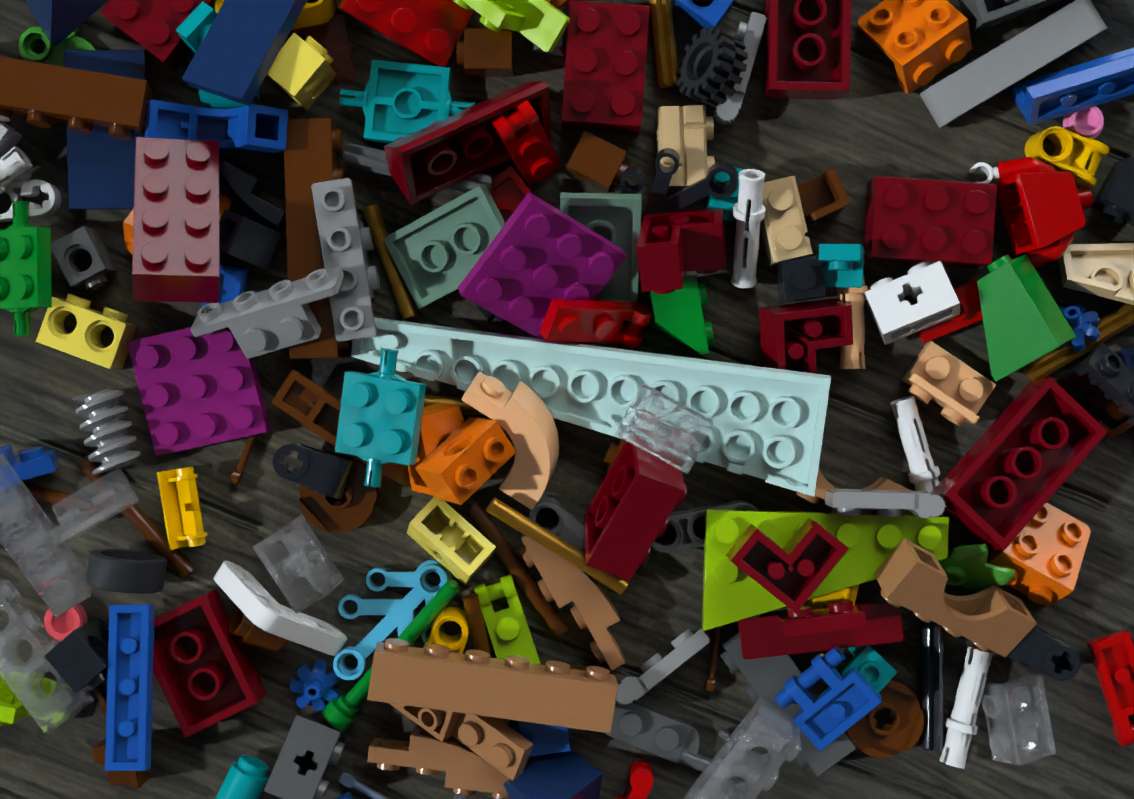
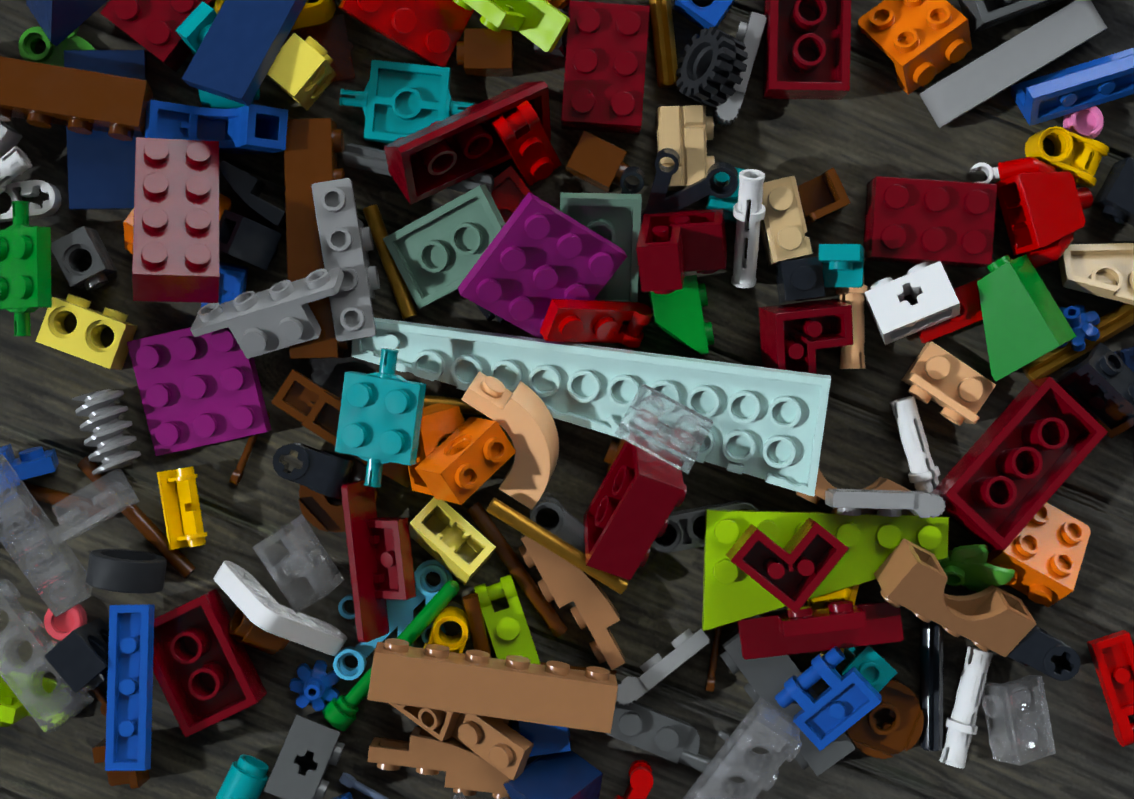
none -> dark red bracket [341,479,416,642]

